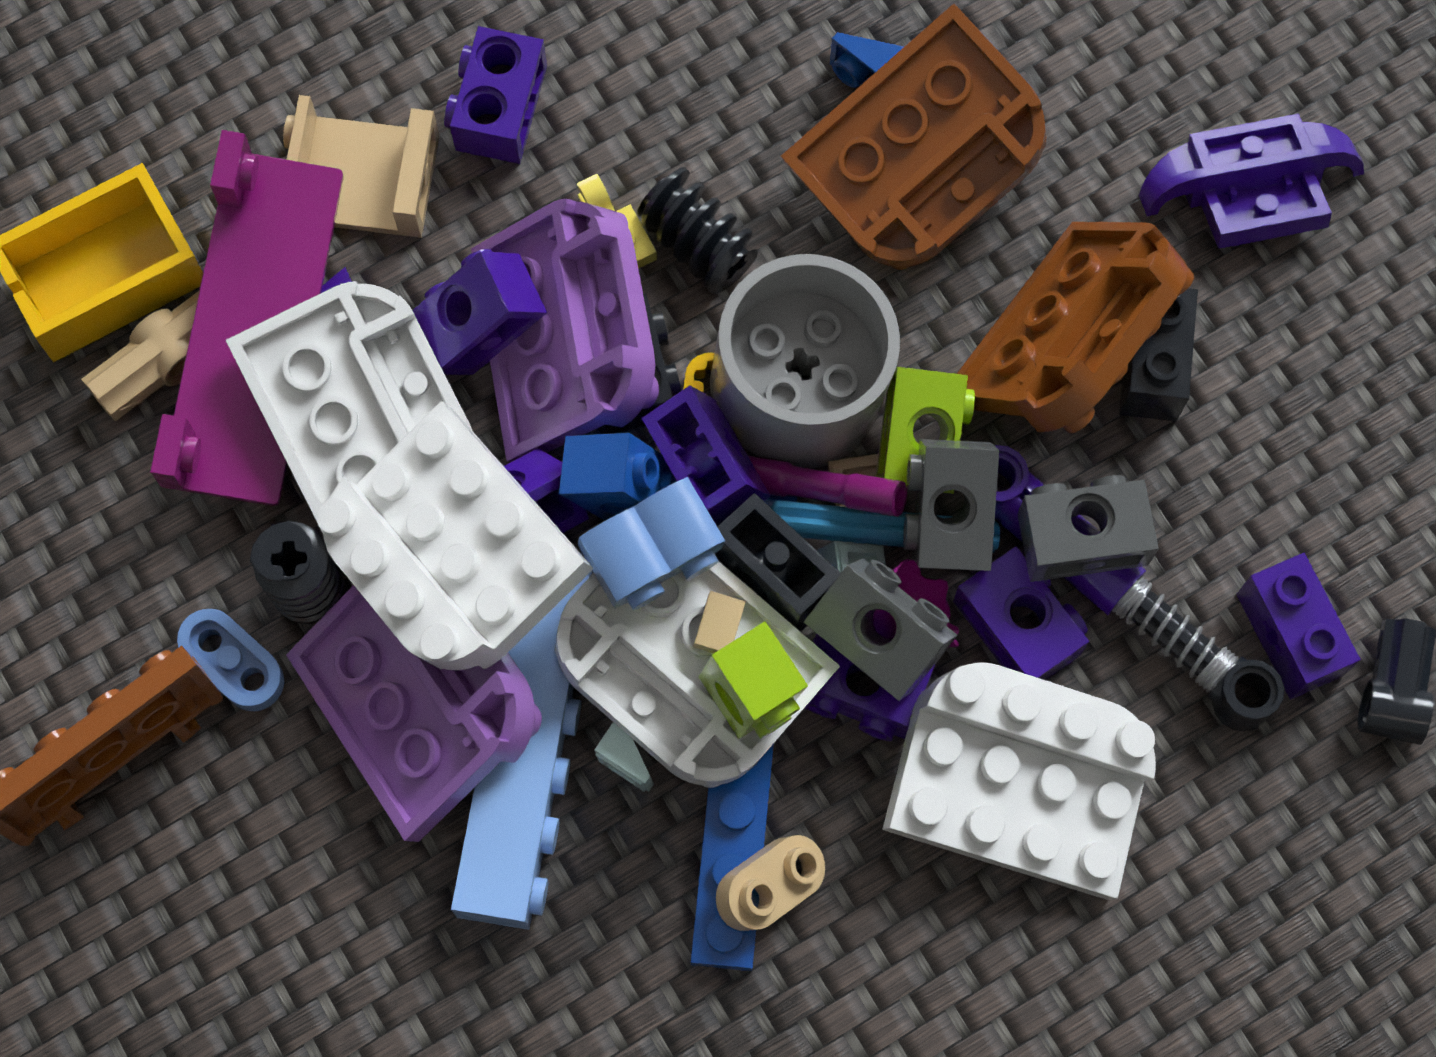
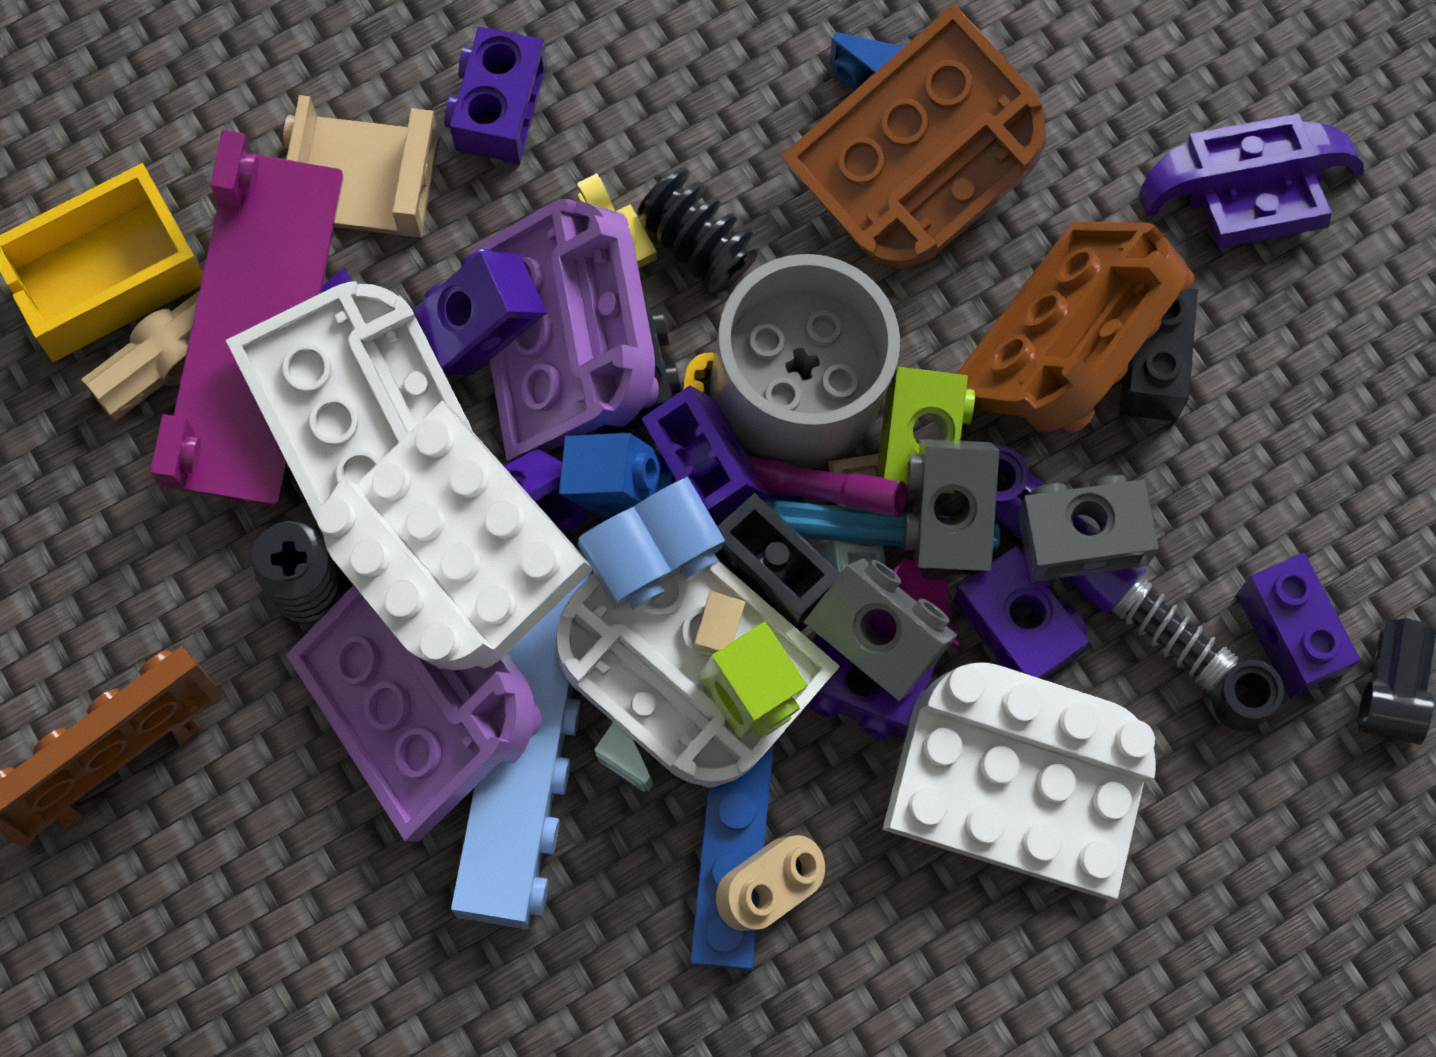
medium blue plate [177,609,284,711] -> none

